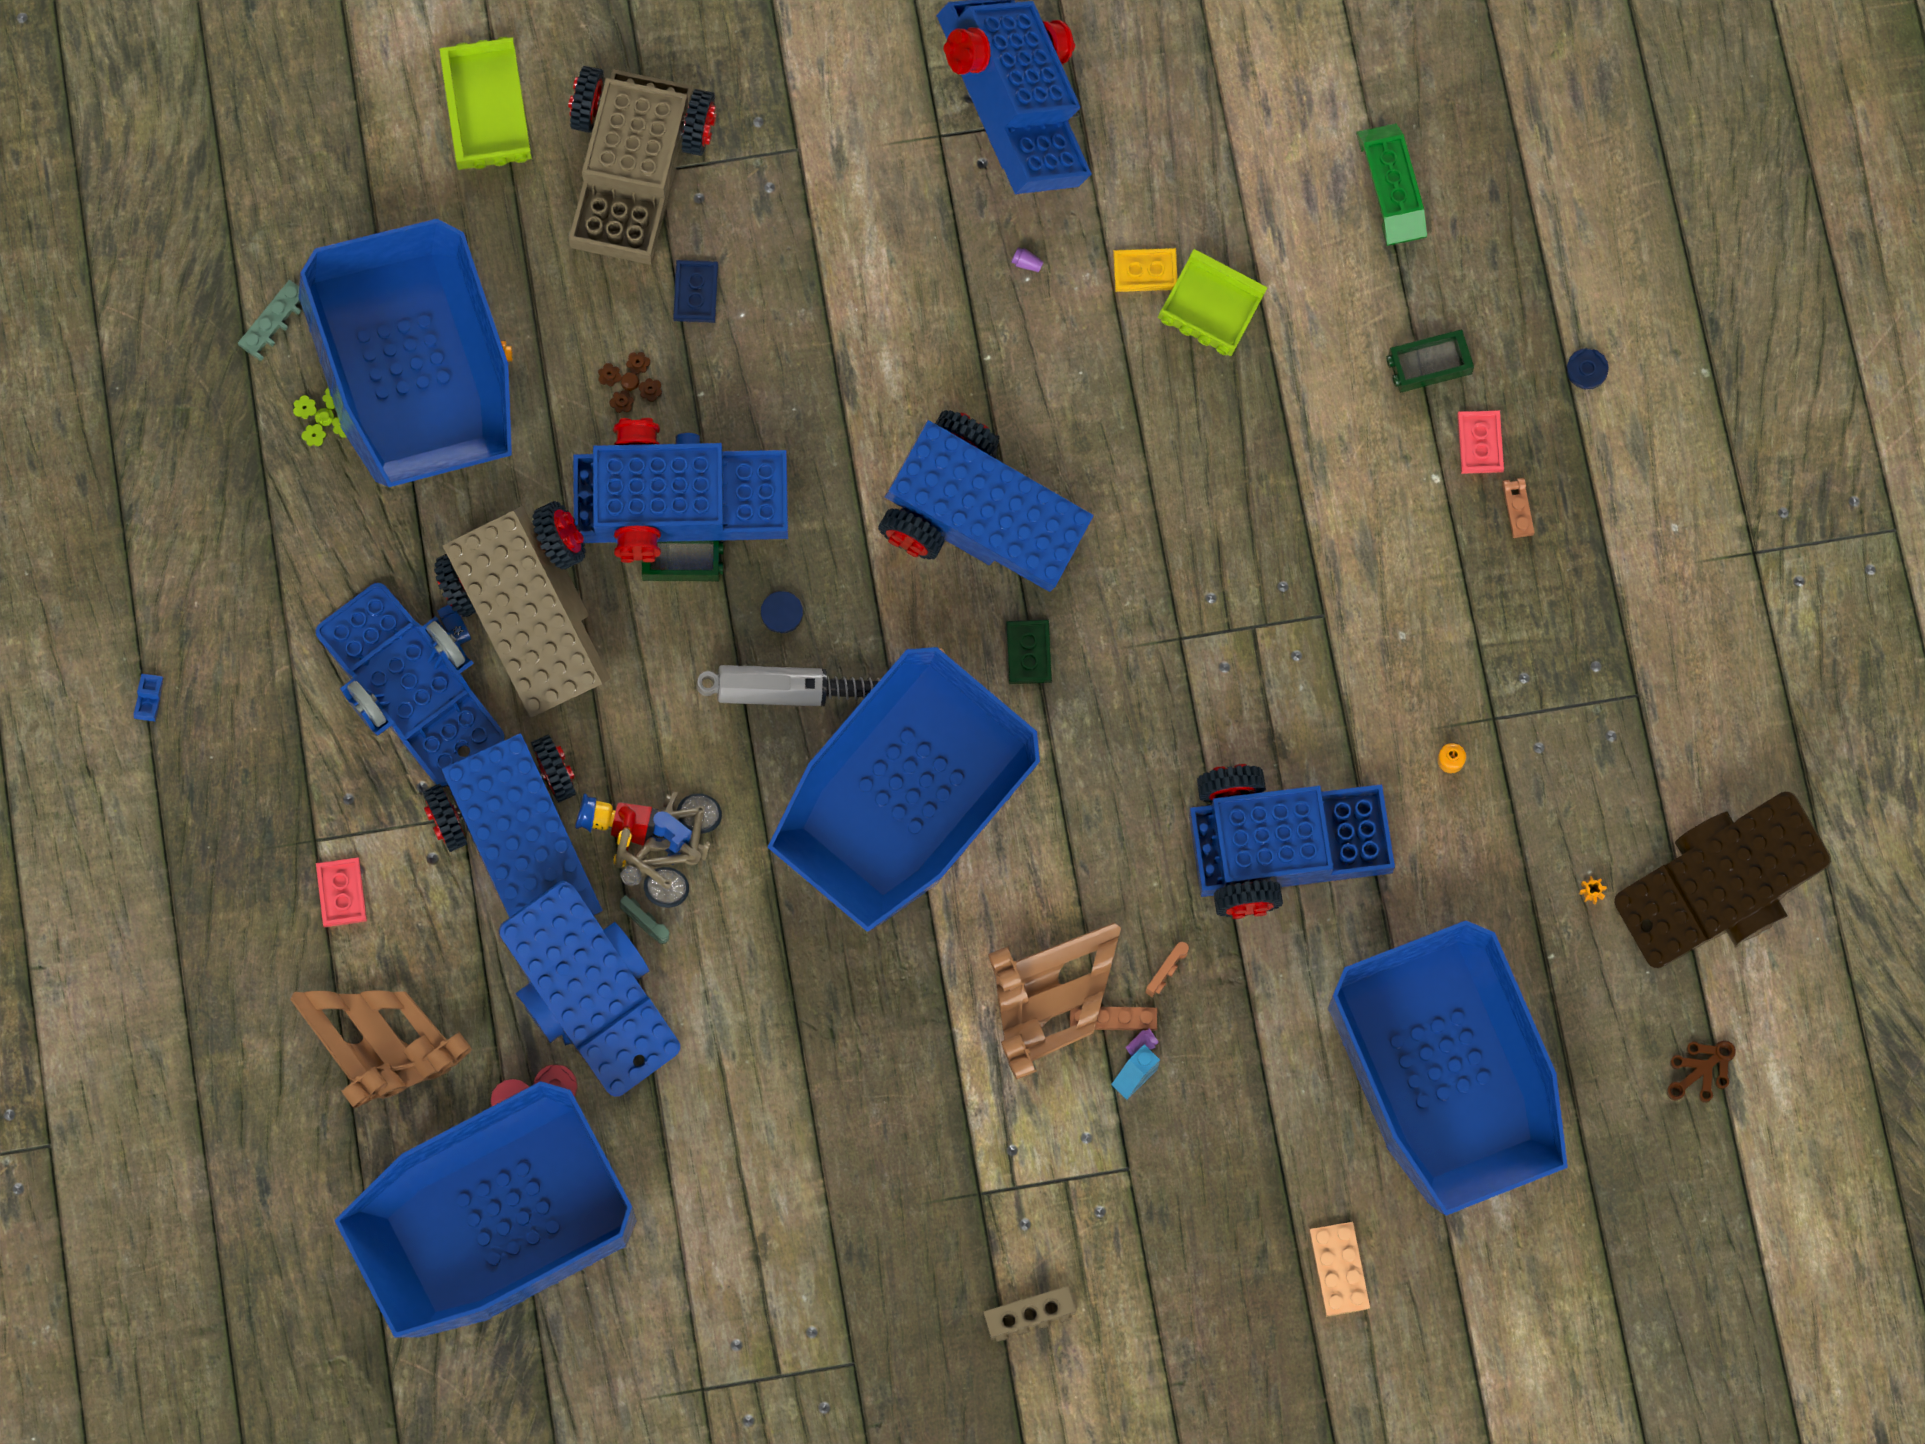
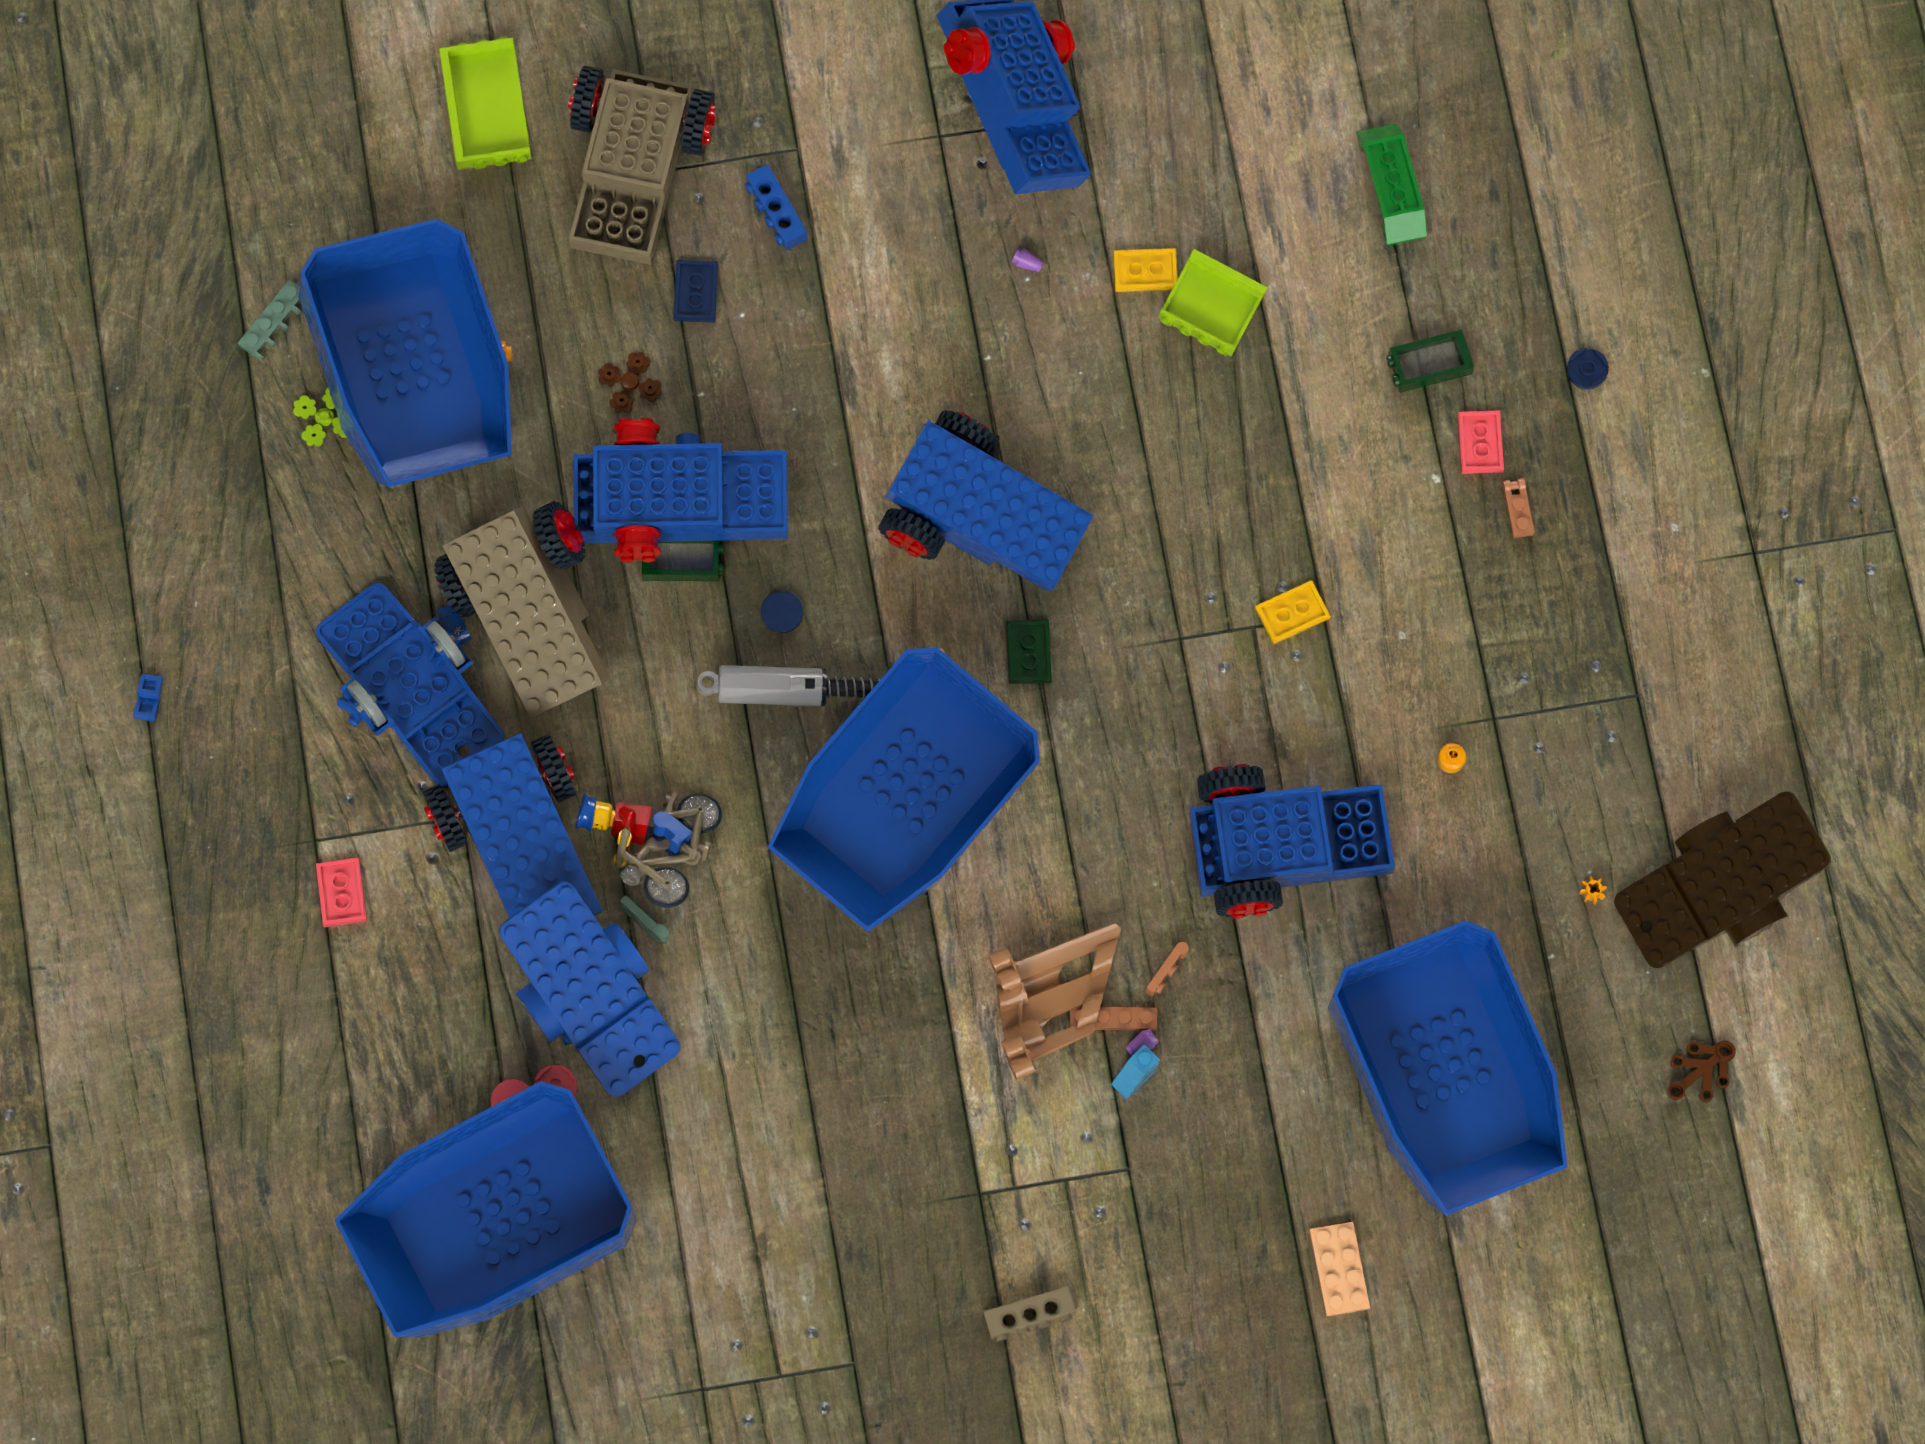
medium nougat panel [290,991,472,1108] -> none
none -> blue arm [337,697,362,726]
none -> blue brick [744,164,808,251]
none -> yellow tile [1255,580,1331,645]

